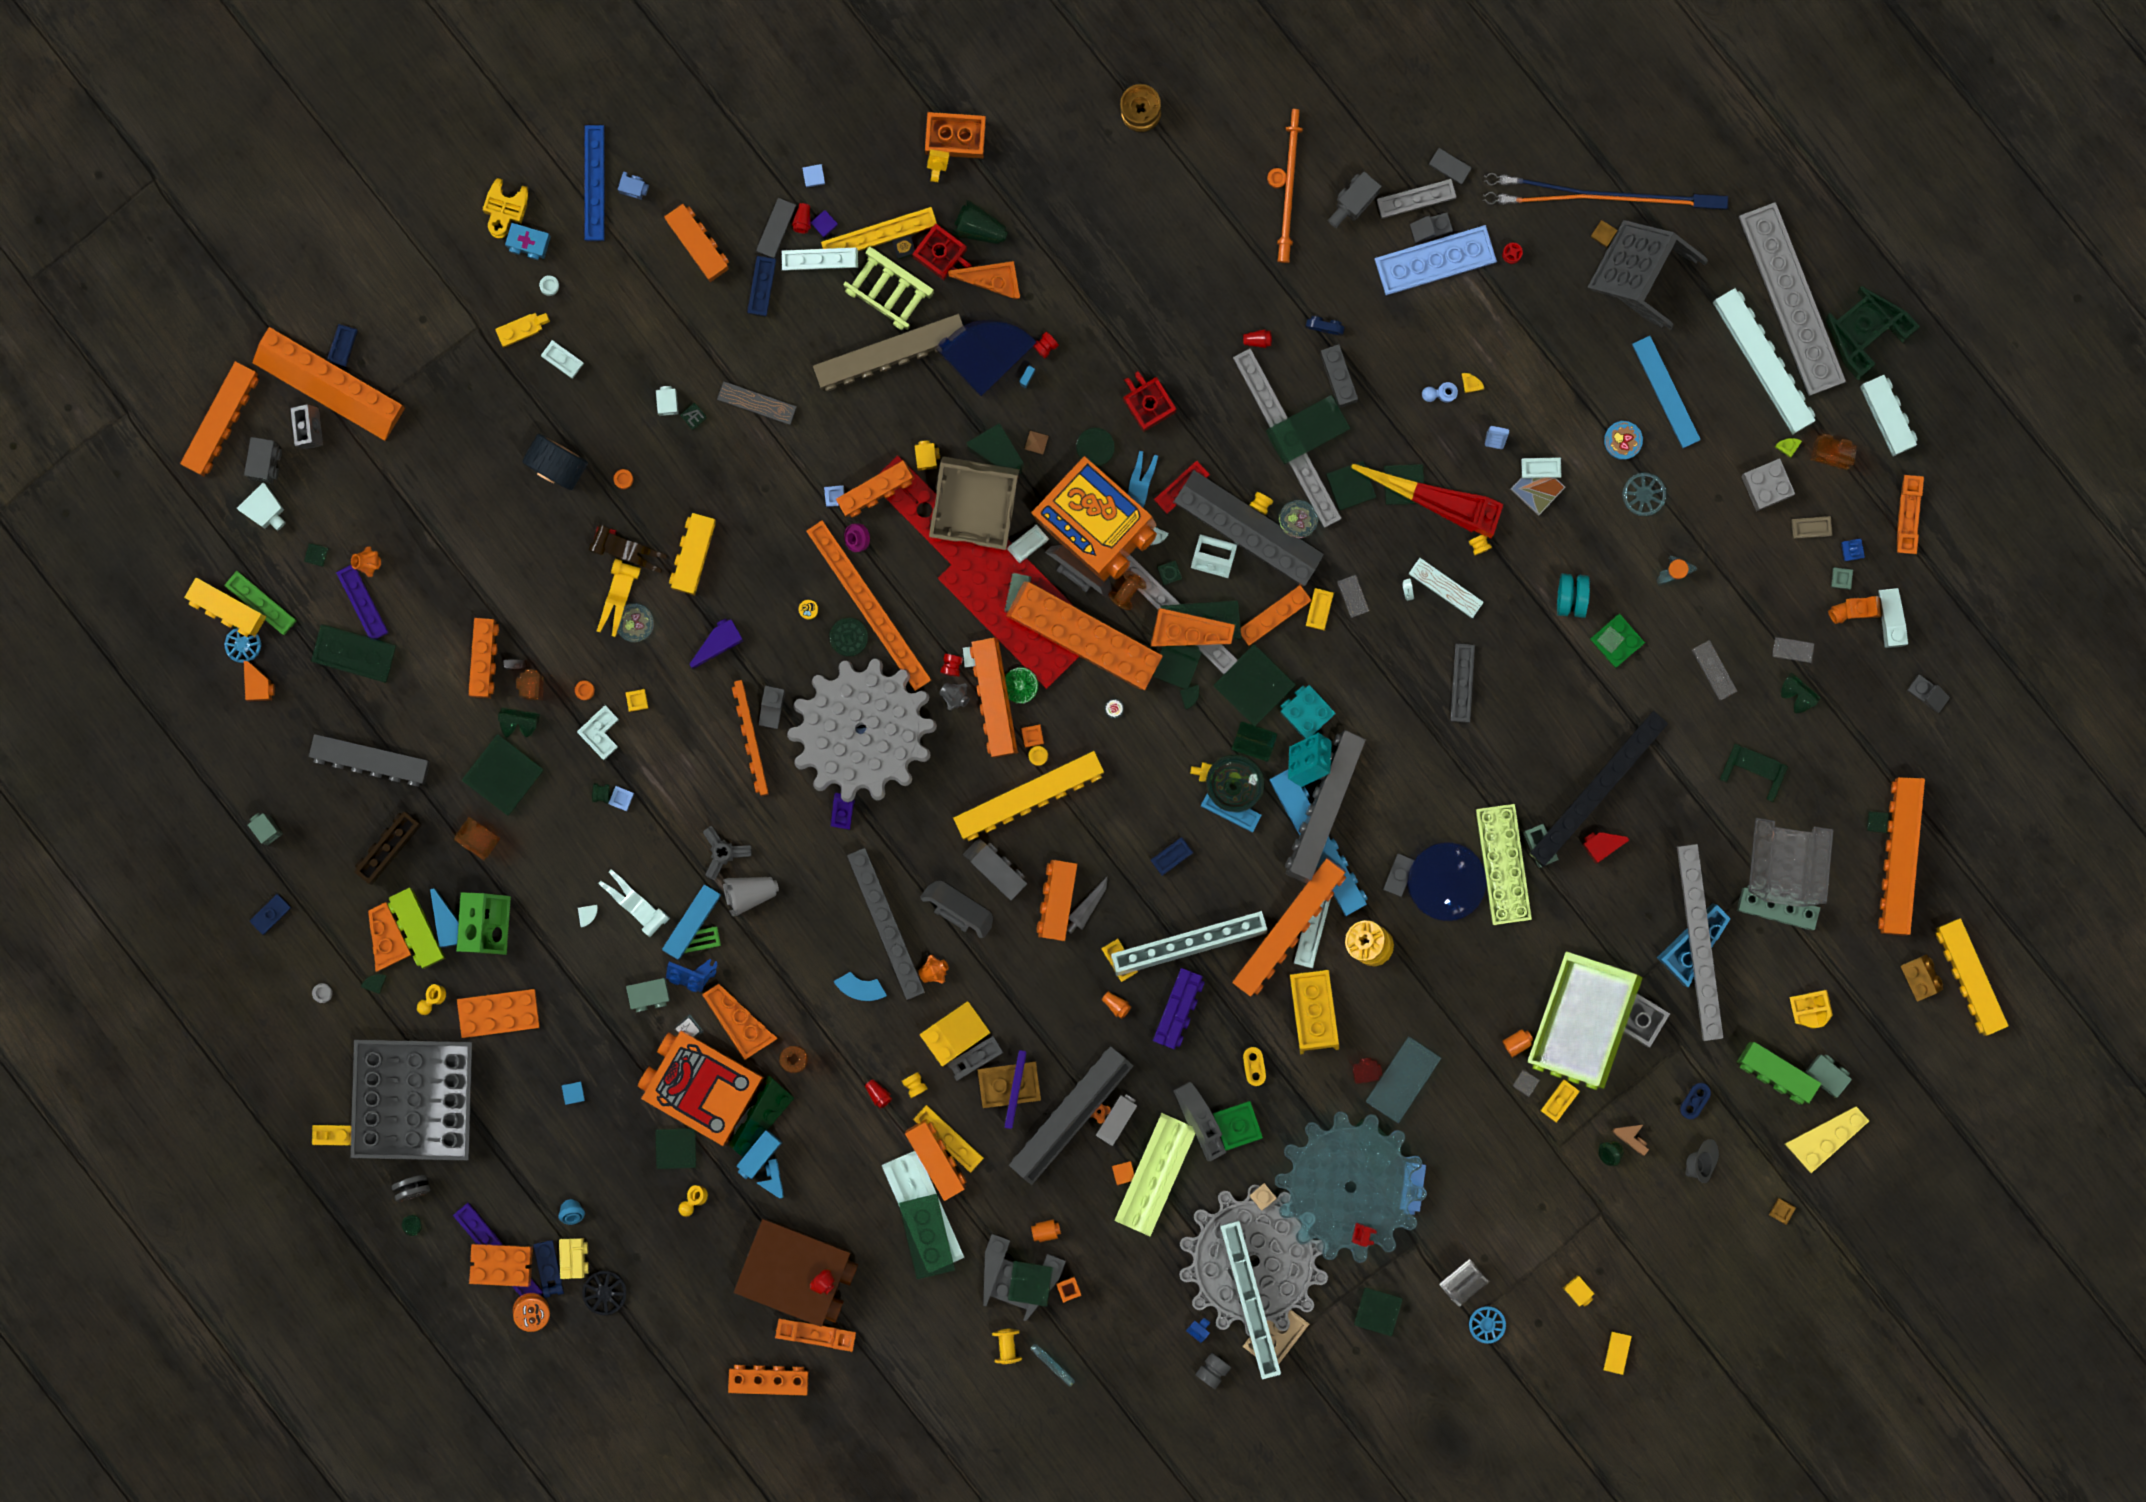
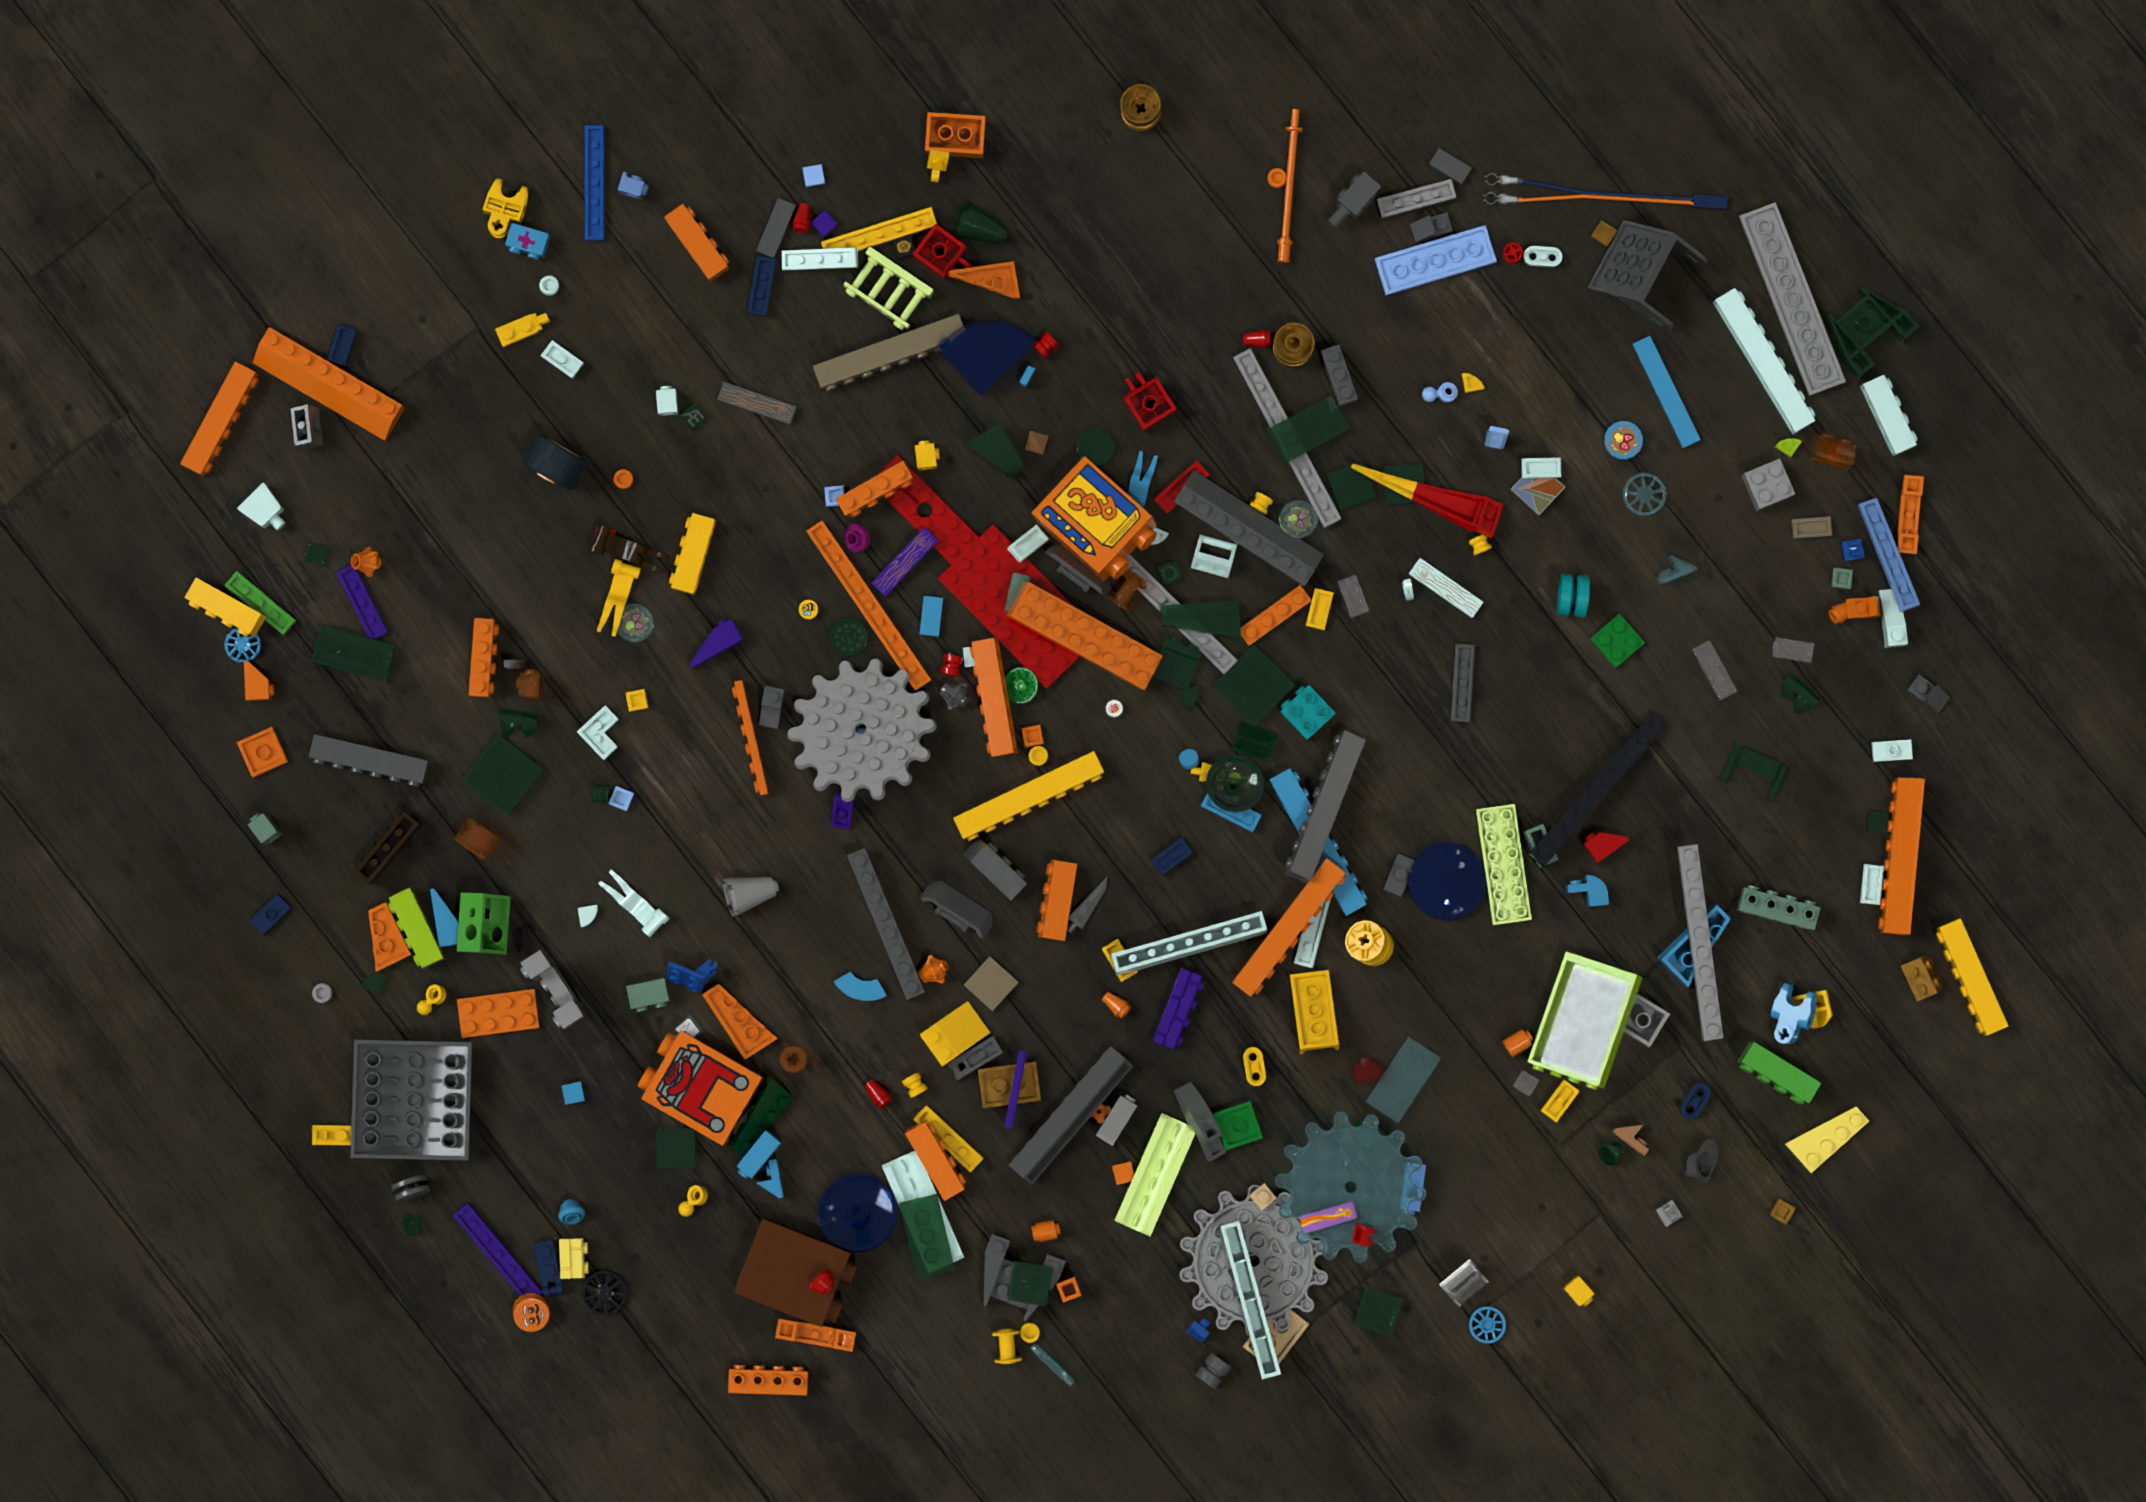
dark grey brick [244,437,282,484] -> none
orange piece [469,1244,533,1287] -> none
orange tile [575,681,595,701] -> none
dark azure tile [662,885,721,961] -> none
bright green tile [684,927,721,953] -> none
dark grey bush [703,826,752,880] -> none
dark tan tile [929,457,1020,550] -> none
orange wing [1150,608,1235,647] -> none
teal brick [1288,732,1332,787] -> none
dark blue plate [1305,316,1345,335] -> none
clear tile [1597,626,1624,653] -> none
yellow tile [1603,1332,1632,1375] -> none
orange tile [1668,559,1689,579] -> none
clear slope [1748,818,1833,907] -> none
sand green brick [1804,1054,1852,1098] -> none
none -> orange tile [237,727,288,778]
none -> light grey wedge [520,950,585,1029]
none -> clear blue dish [818,1174,897,1253]
none -> dark purple tile [872,527,939,597]
none -> dark azure tile [919,596,943,637]
none -> dark tan tile [964,956,1019,1011]
none -> yellow tile [1020,1323,1040,1343]
none -> dark azure tile [1179,749,1199,769]
none -> pearl gold wheel [1273,323,1315,368]
none -> medium lavender sticker [1299,1201,1358,1234]
none -> light aqua plate [1523,246,1562,268]
none -> dark azure brick [1566,875,1609,907]
none -> light grey tile [1655,1200,1683,1227]
none -> piece [1771,983,1817,1044]
none -> medium blue plate [1858,498,1920,612]
none -> light aqua plate [1860,864,1884,905]
none -> light aqua plate [1871,740,1913,762]

